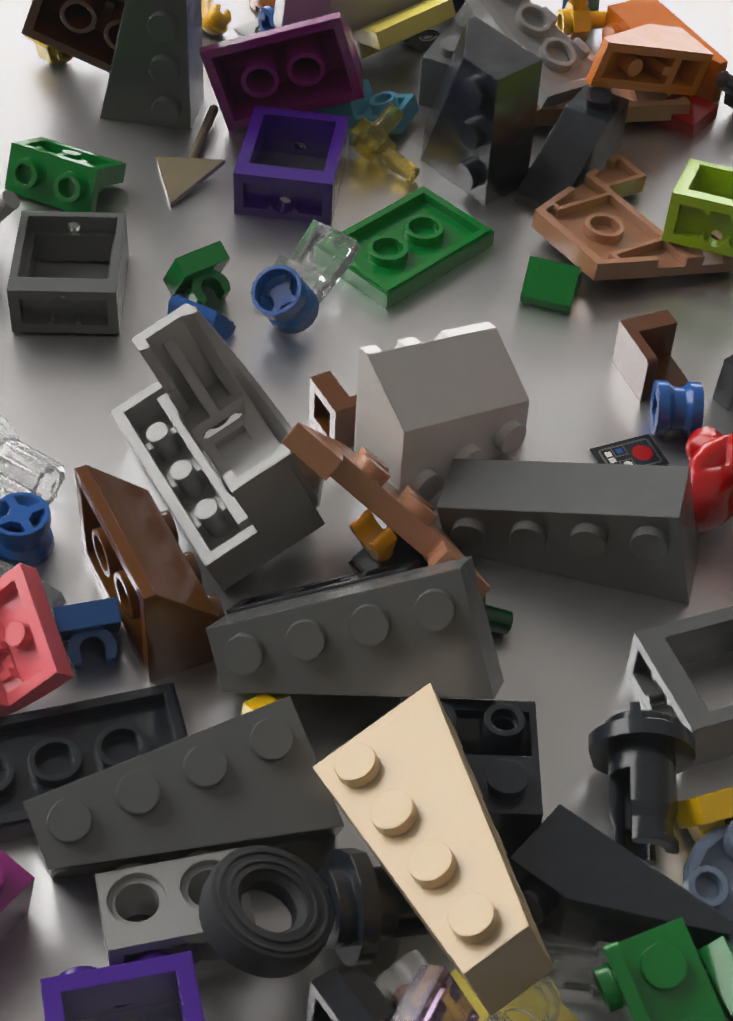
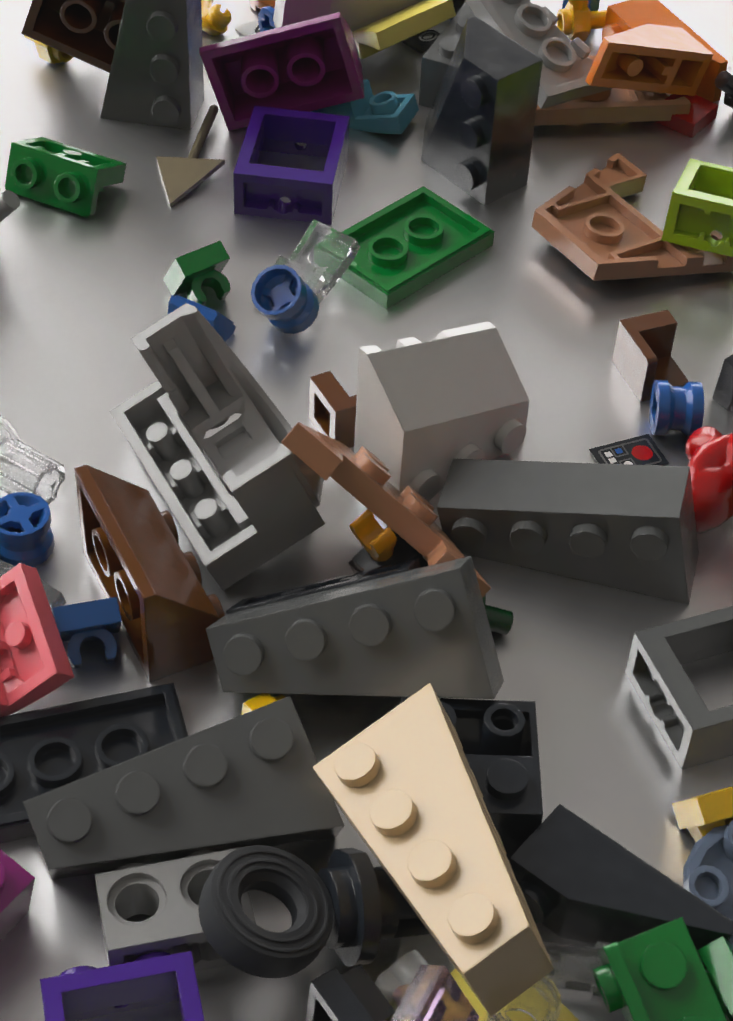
dark grey window [7,211,129,334] -> none
clear yellow piece [350,102,420,184] -> none
black slope [514,85,629,209] -> none
green slope [520,256,582,313] -> none
black piece [588,702,696,865] -> none

